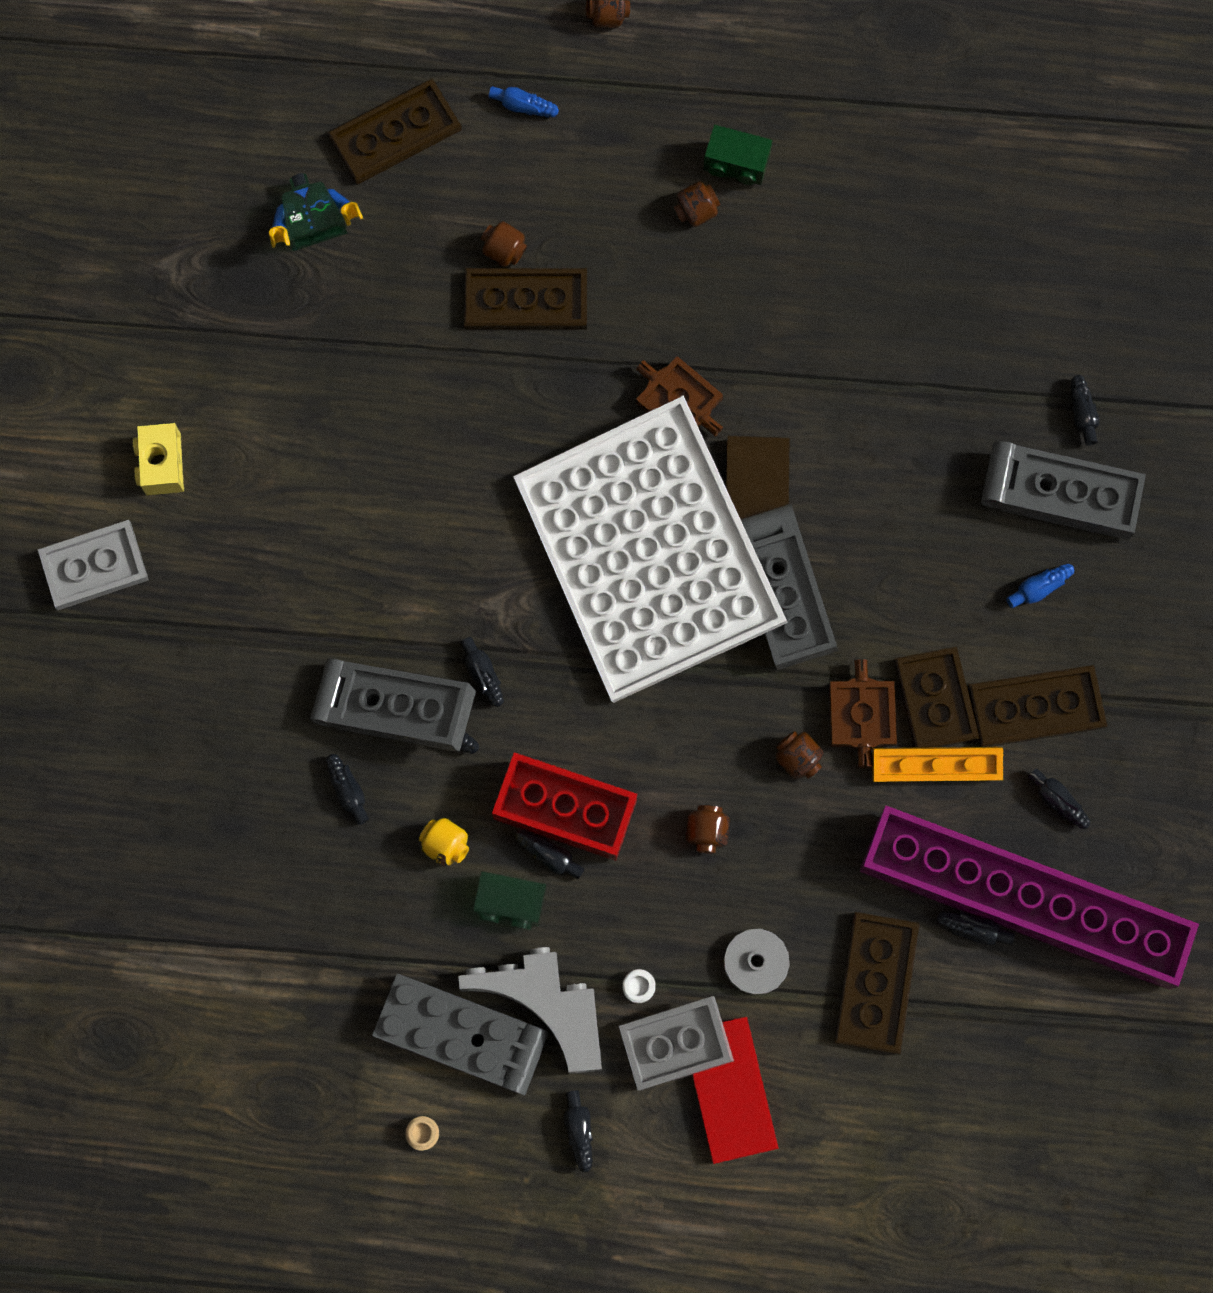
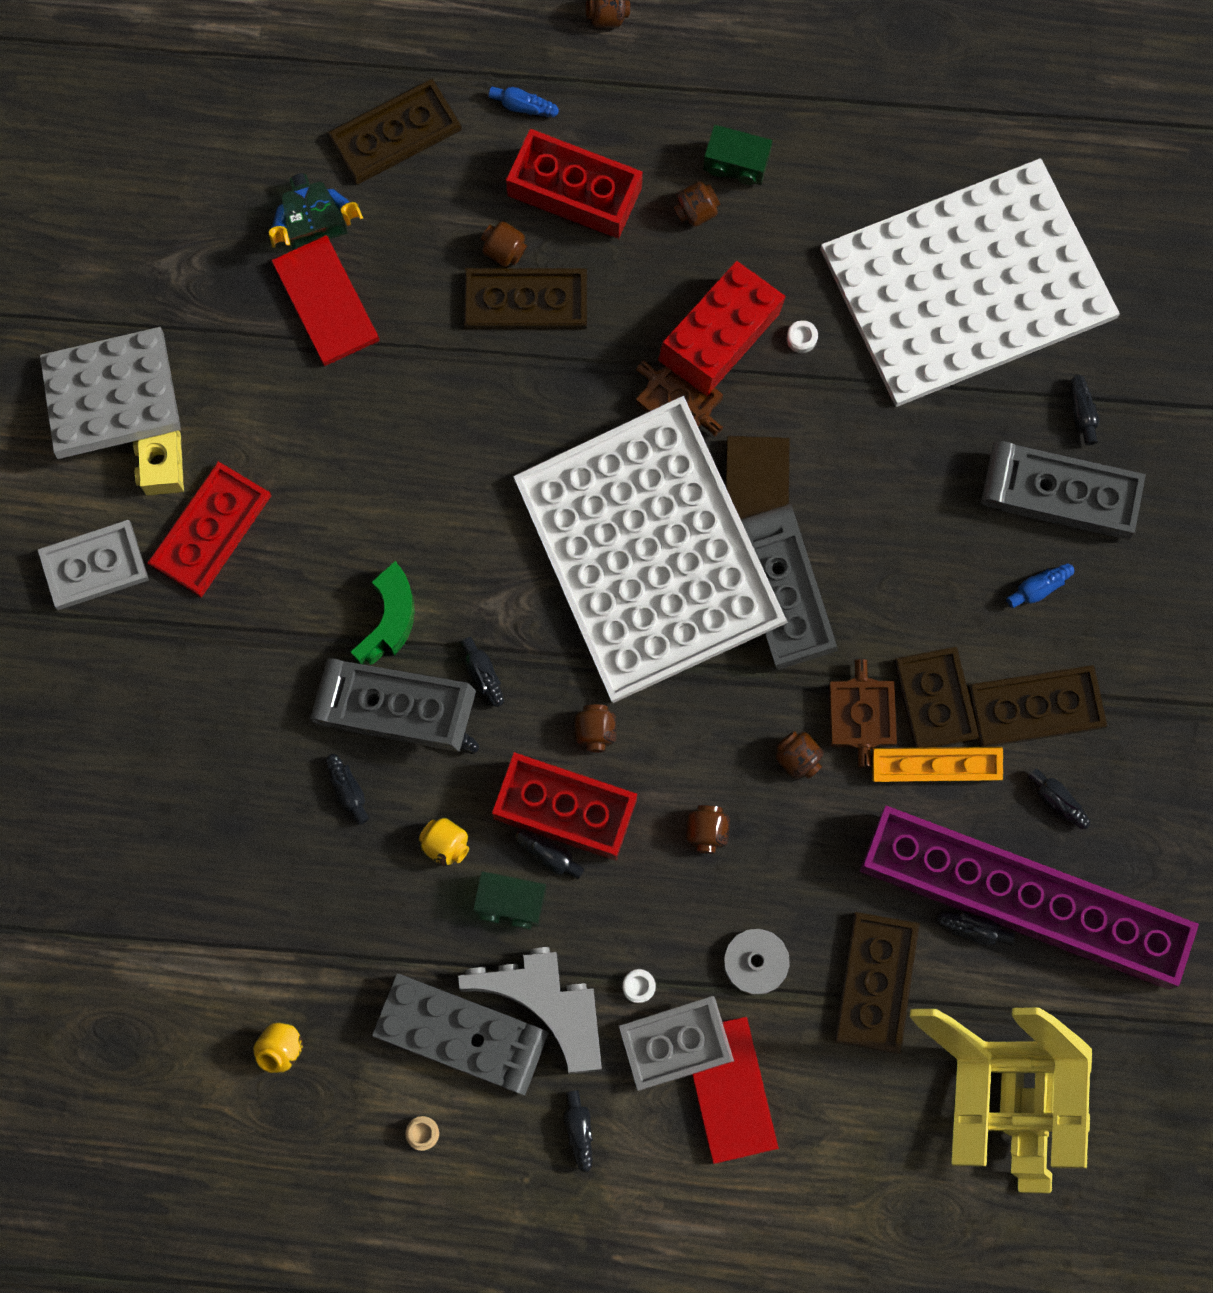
none -> light grey plate [40,327,181,459]
none -> red tile [148,461,272,598]
none -> yellow head [253,1023,303,1073]
none -> red tile [272,235,380,366]
none -> green arch [351,561,415,665]
none -> red brick [506,129,643,239]
none -> reddish brown head [575,704,617,753]
none -> red brick [658,261,786,396]
none -> white tile [786,321,818,353]
none -> white plate [820,158,1120,407]
none -> light yellow piece [910,1007,1092,1193]

